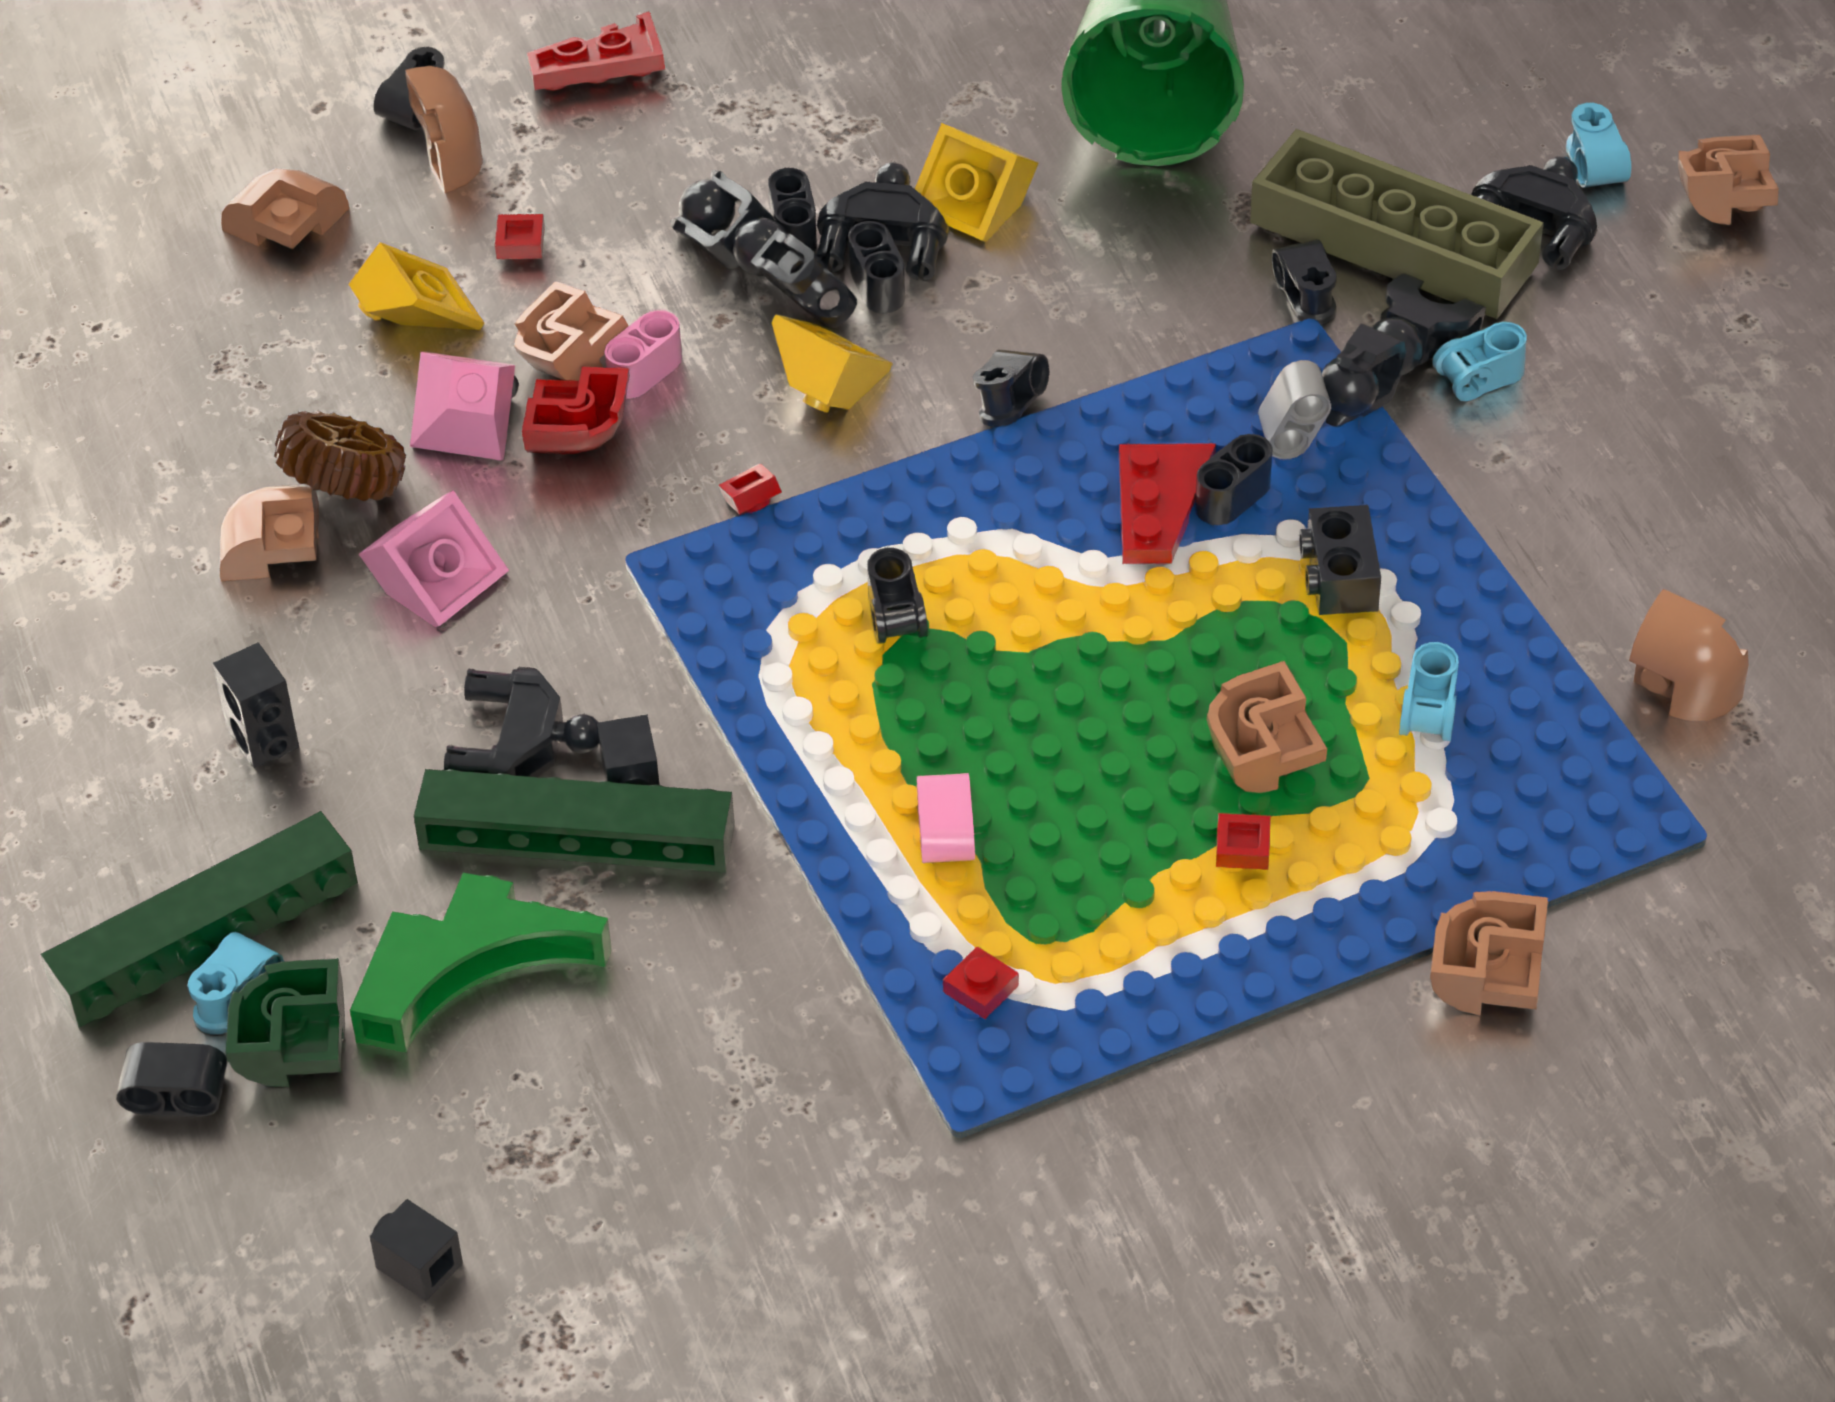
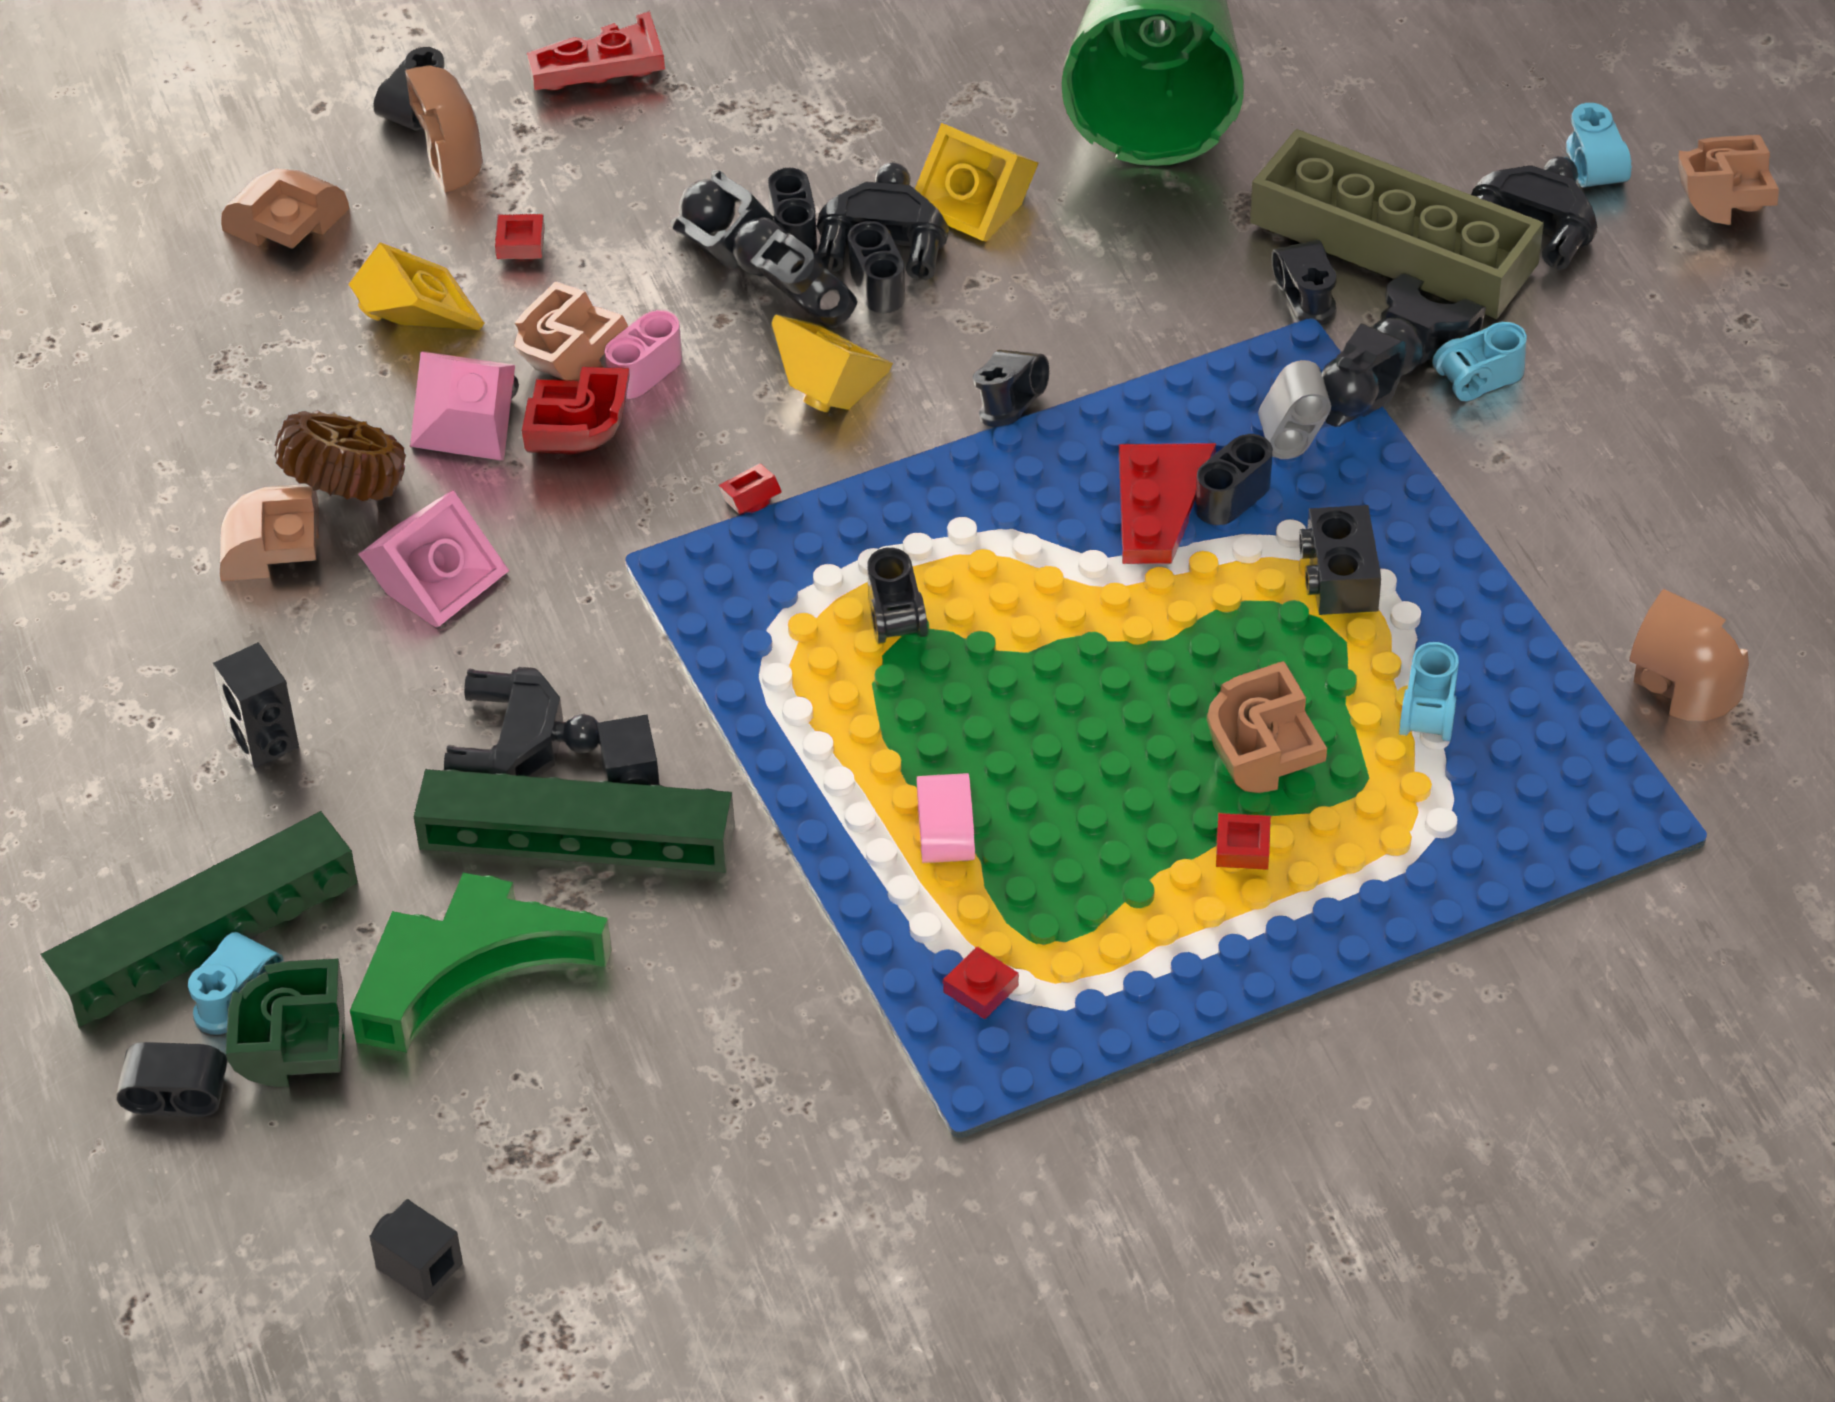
nougat brick [1430,891,1548,1015] -> none

